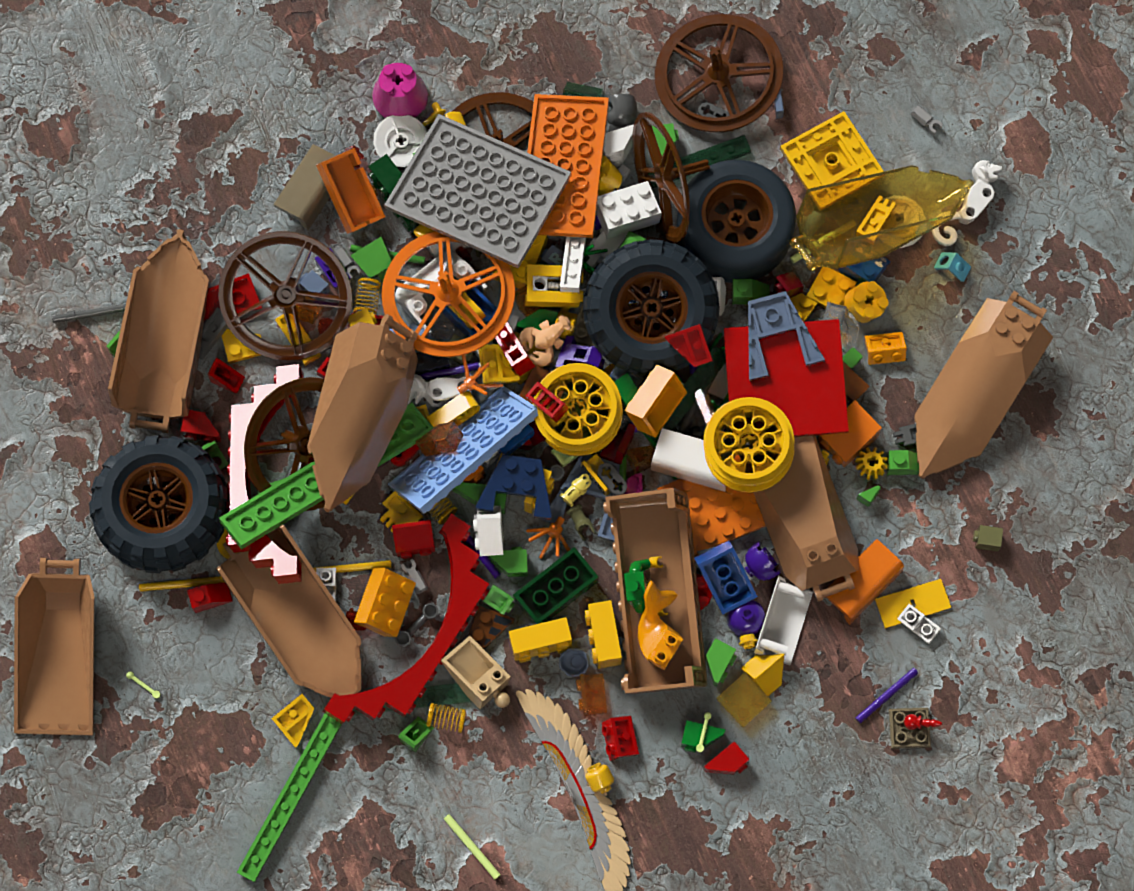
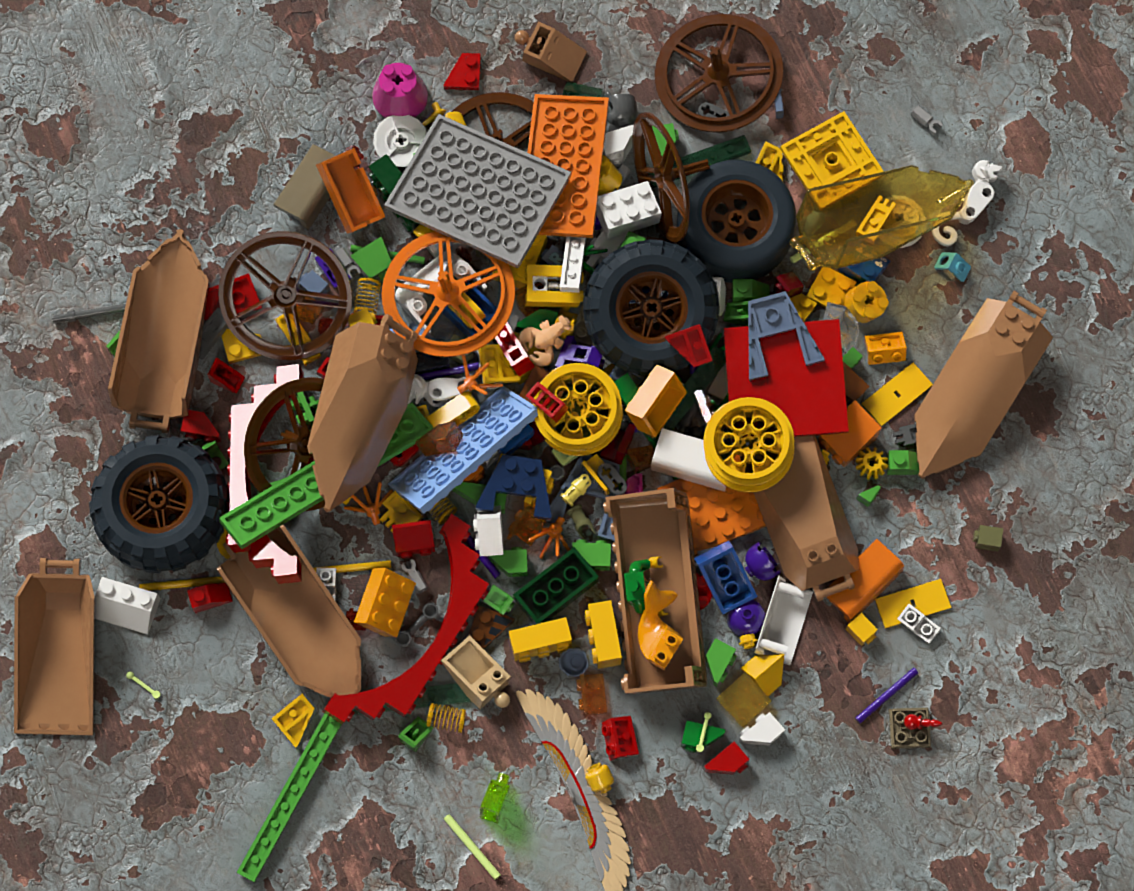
none -> white slope [95,577,161,635]
none -> bright green hips [290,391,319,428]
none -> orange plant [344,482,393,525]
none -> red wing [444,53,481,90]
none -> clear neon green torso [480,773,510,824]
none -> clear orange bracket [507,505,546,546]
none -> medium nougat slope [514,21,587,83]
none -> bright green slope [572,540,611,571]
none -> bright green slope [723,301,748,326]
none -> white slope [739,712,785,746]
none -> yellow wing [755,141,783,181]
none -> yellow brick [846,612,878,646]
none -> yellow piece [861,362,933,427]

